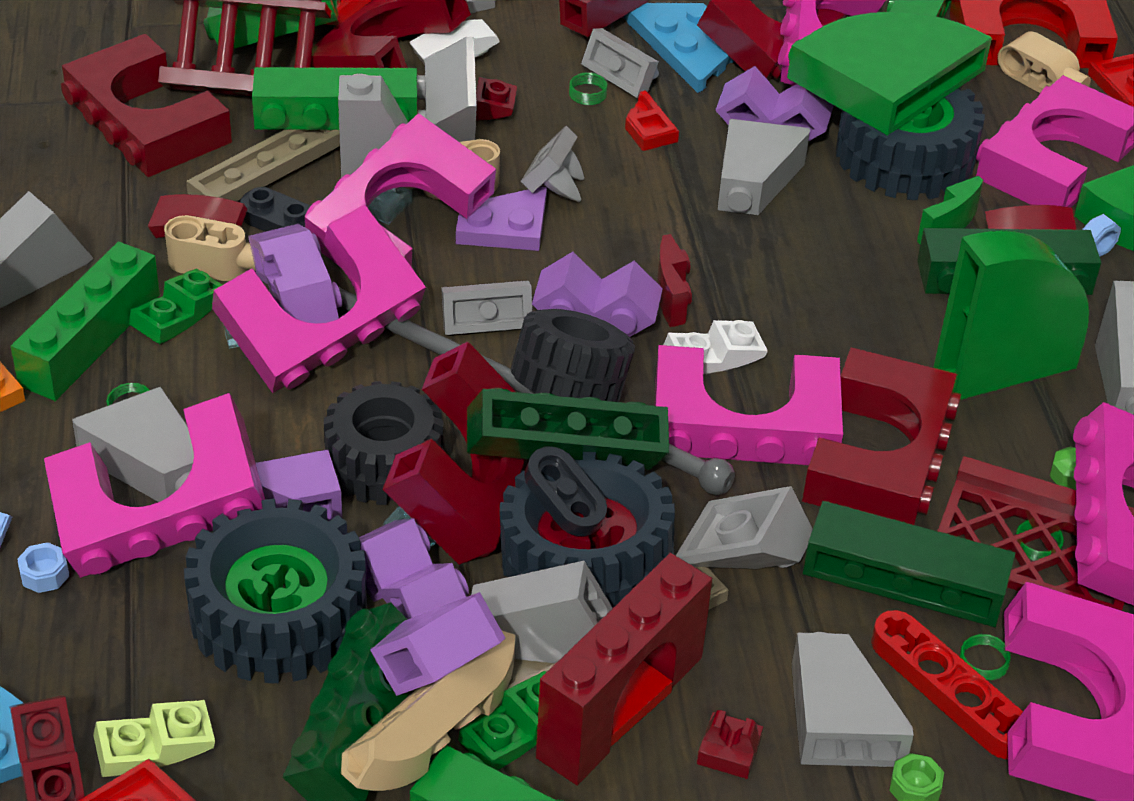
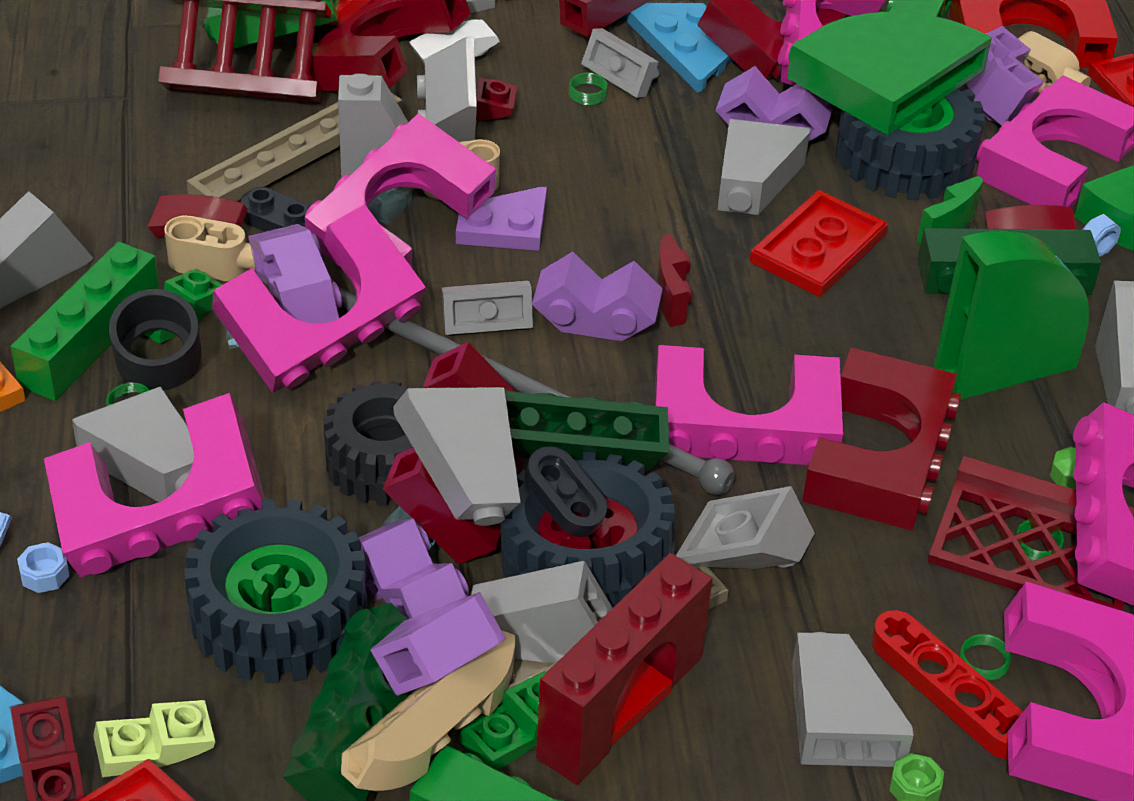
dark red arch [61,34,232,178] -> none
green brick [252,67,417,130] -> none
medium lavender slope [256,450,342,521] -> none
black tyre [511,309,635,402] -> none
light grey tile [521,126,584,202] -> none
red tile [625,90,679,151] -> none
white slope [664,320,768,374] -> none
dark red tile [697,710,763,779] -> none
dark green brick [803,501,1016,628] -> none
none -> black piece [109,289,201,391]
none -> light grey slope [393,387,520,526]
none -> red tile [749,190,889,297]
none -> medium lavender brick [966,26,1044,126]

